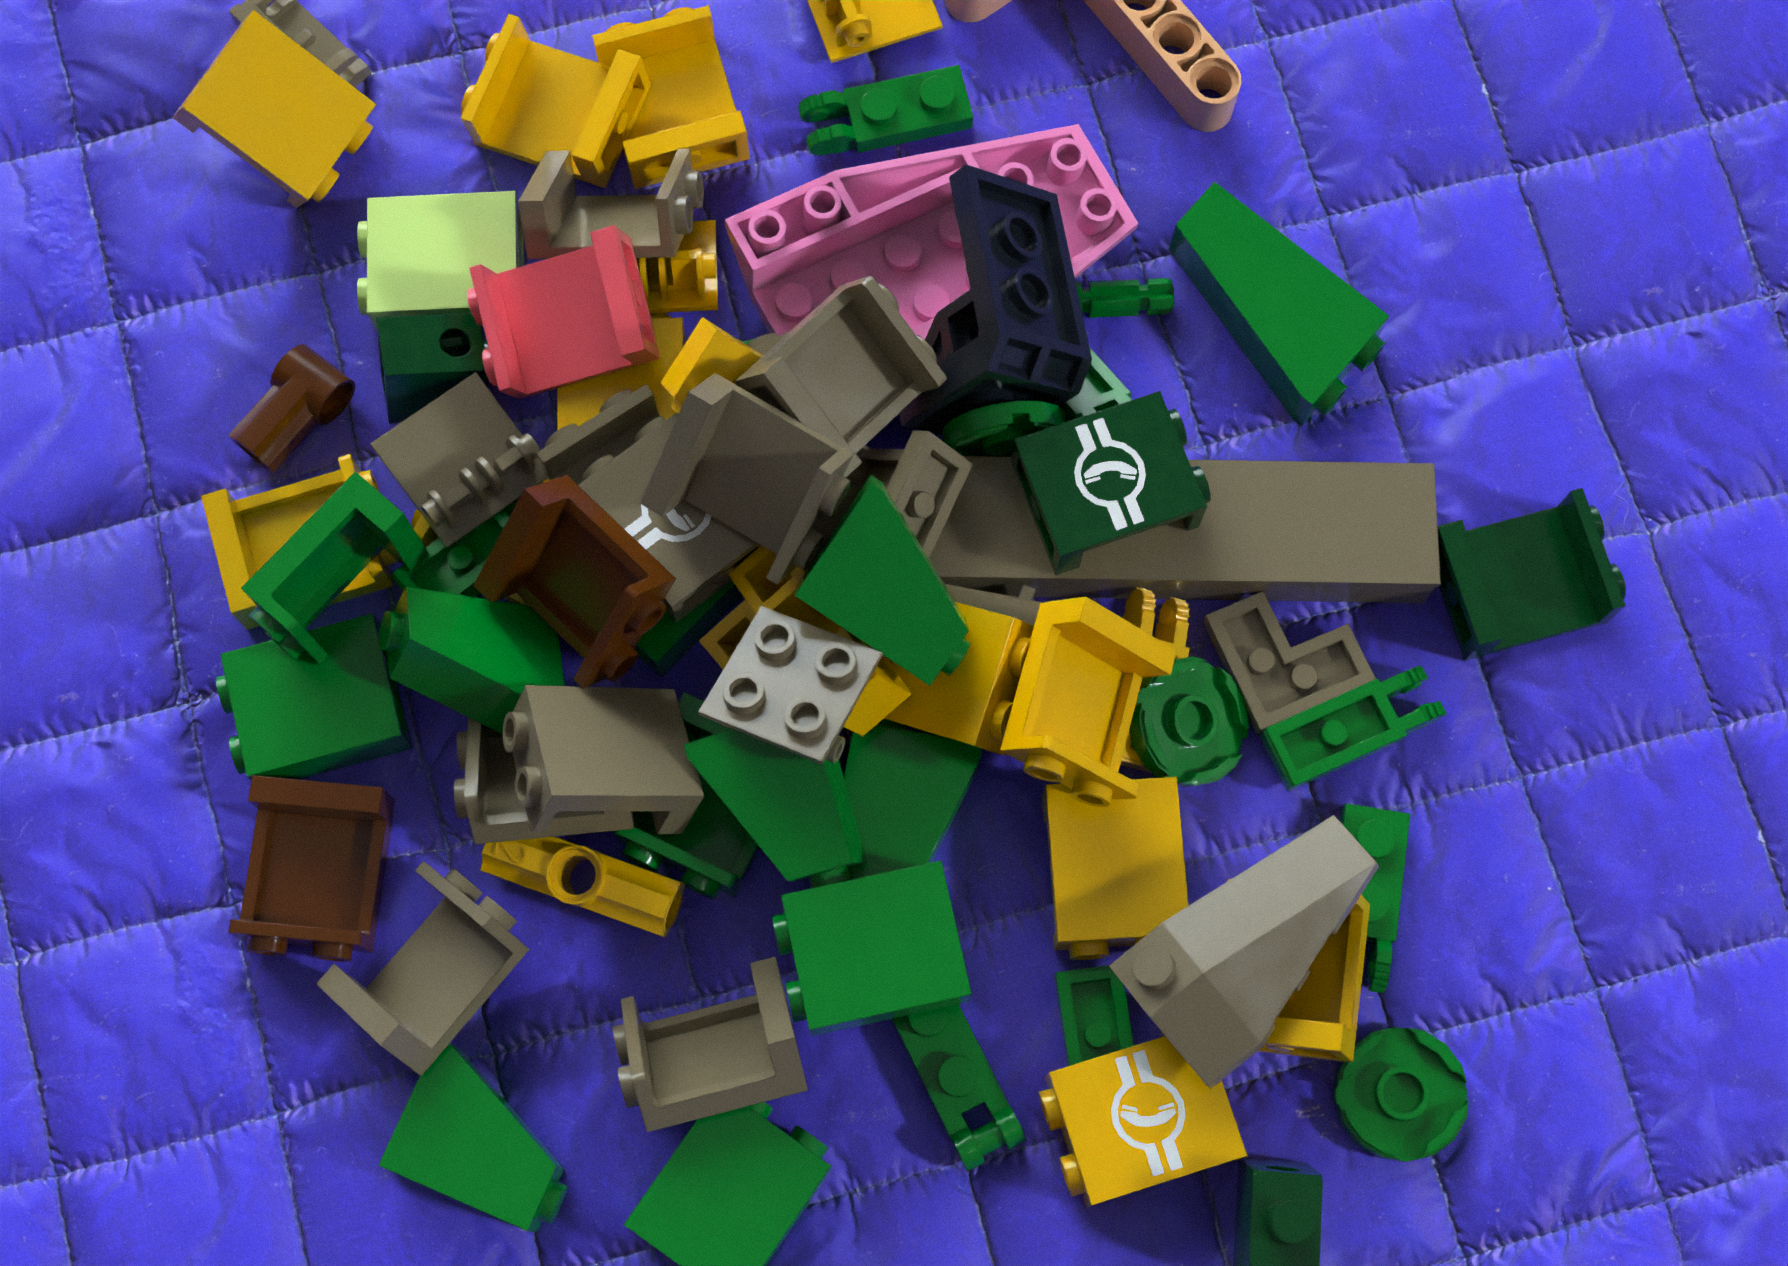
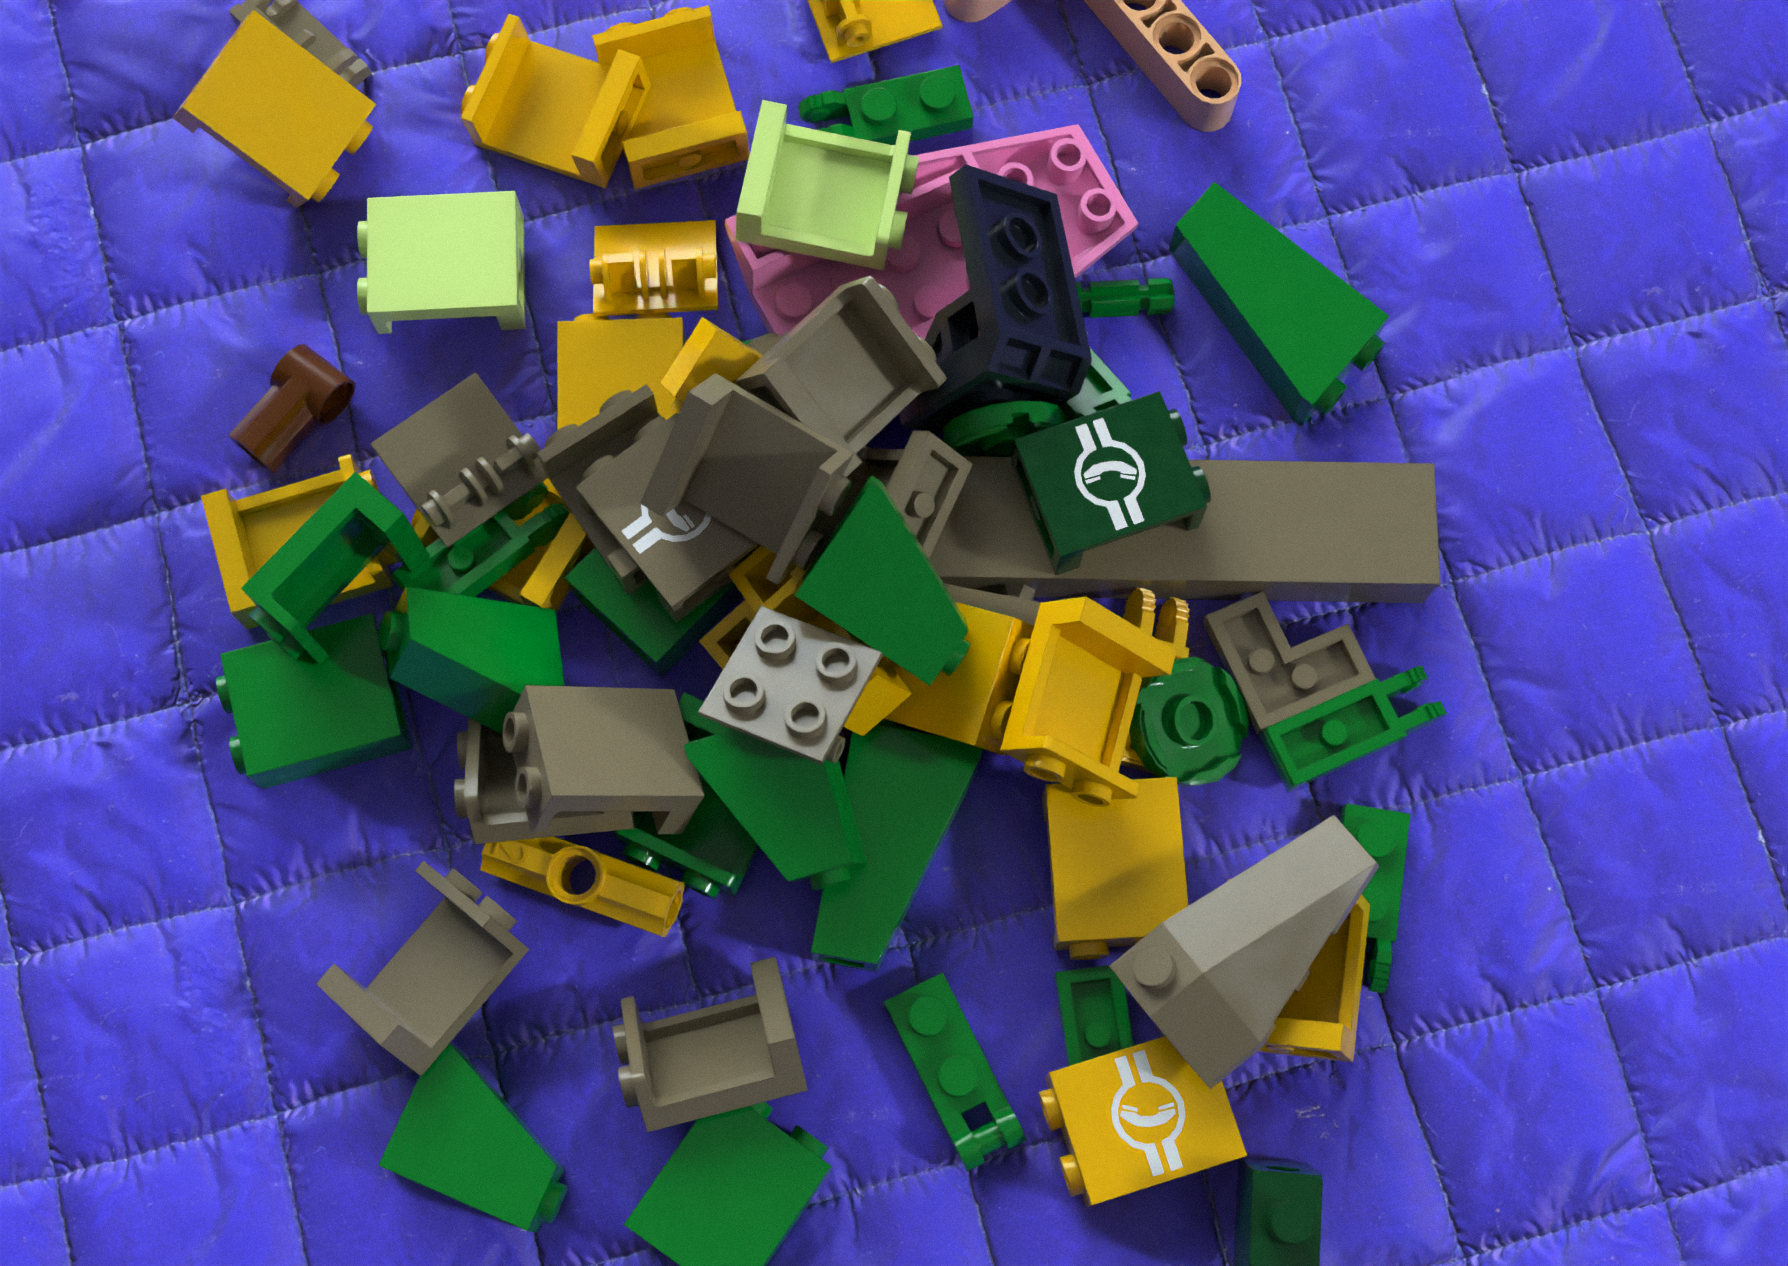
reddish brown panel [228,775,395,962] -> none
dark green torso [376,313,488,424] -> none
coral panel [467,225,661,399] -> none
reddish brown panel [473,475,676,689] -> none
dark tan panel [518,148,704,259] -> none
green brick [772,860,972,1037] -> none
green tile [1333,1027,1469,1162] -> none
dark green panel [1438,488,1626,661] -> none
none -> yellowish green panel [736,100,919,271]

